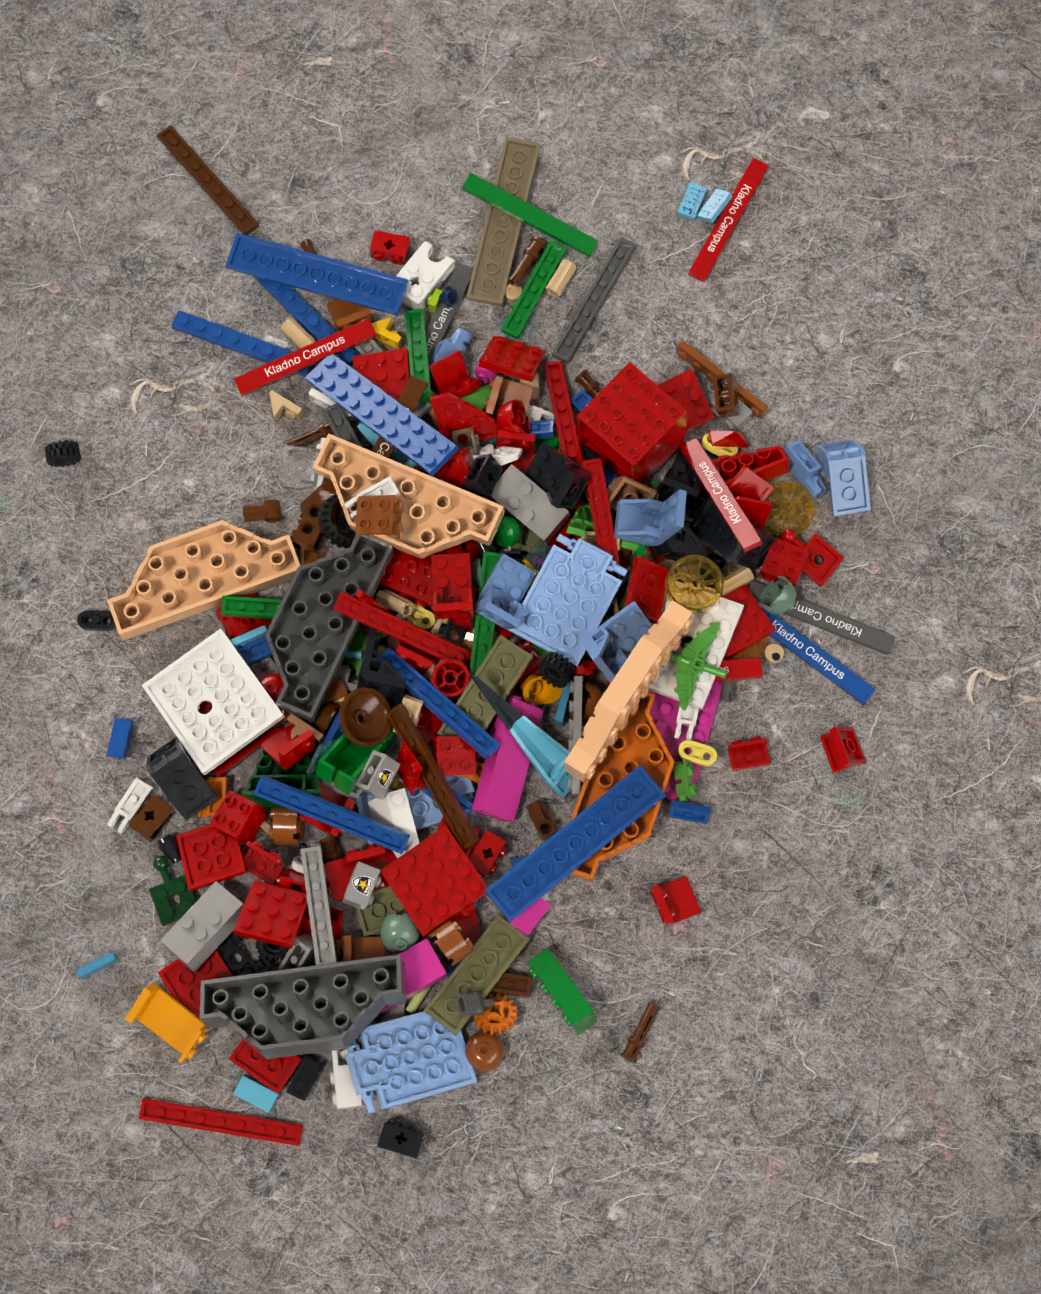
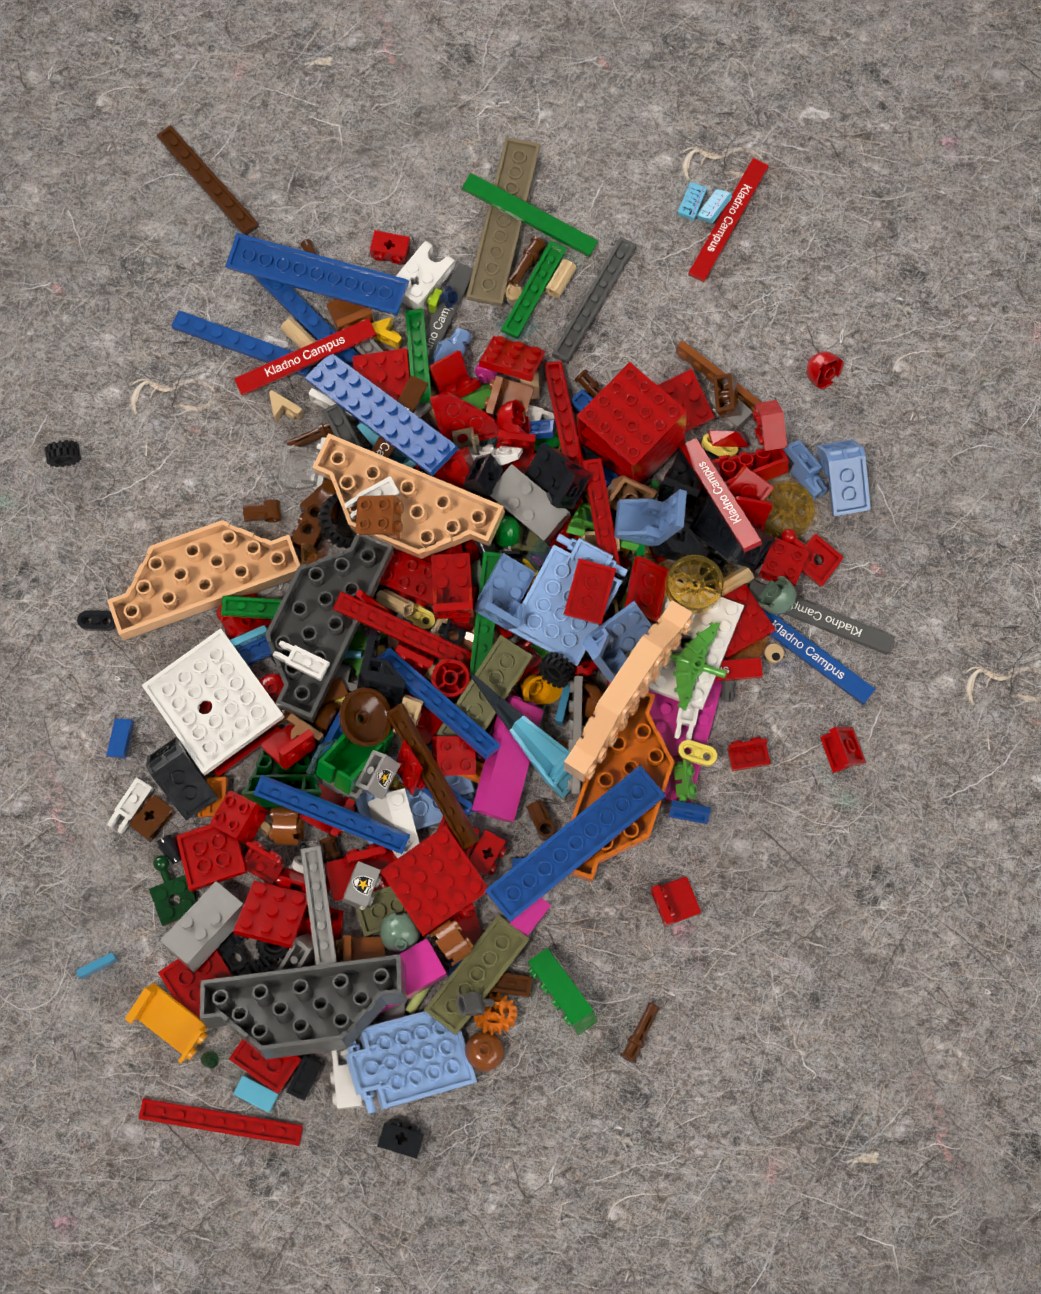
none -> clear green hinge [200,1051,219,1068]
none -> white hinge [273,641,330,681]
none -> red plate [563,558,616,625]
none -> brick [752,400,787,451]
none -> red cylinder [806,351,843,389]

